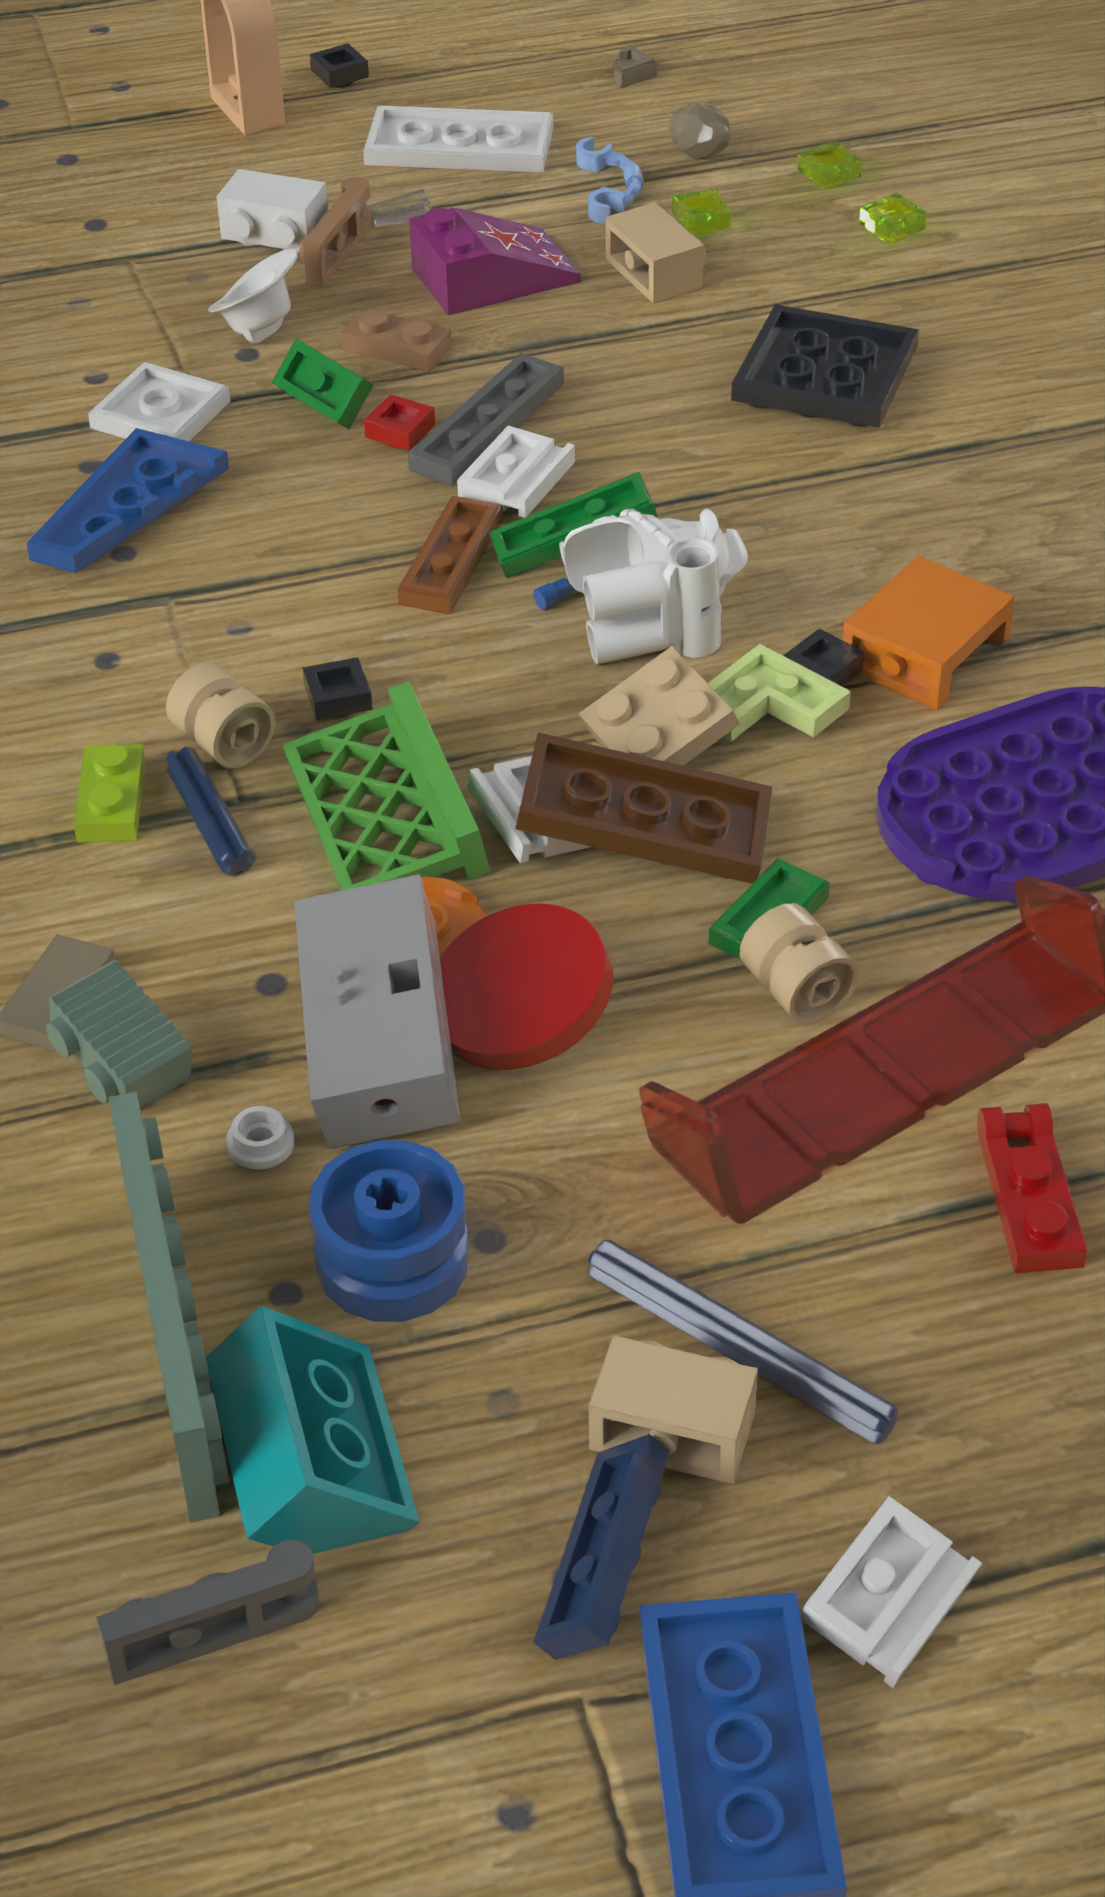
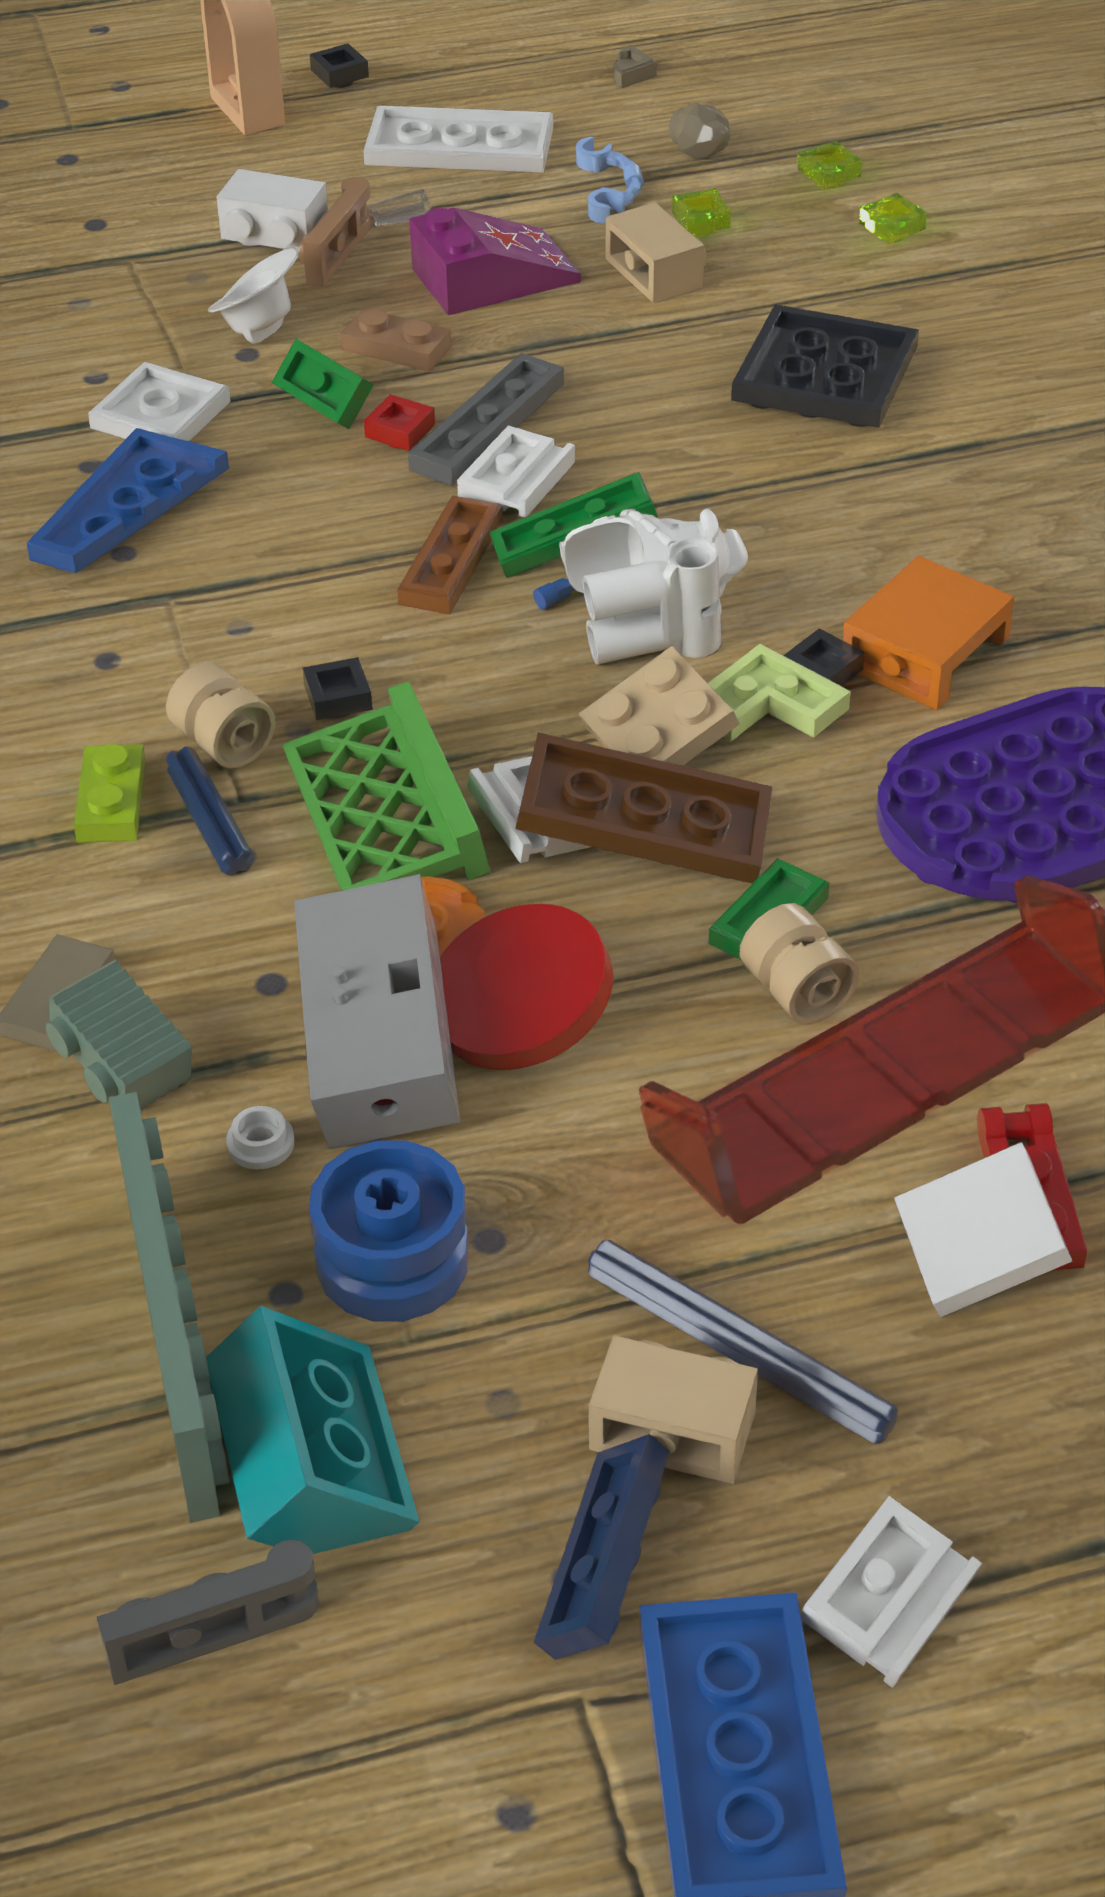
none -> white tile [894,1142,1072,1317]

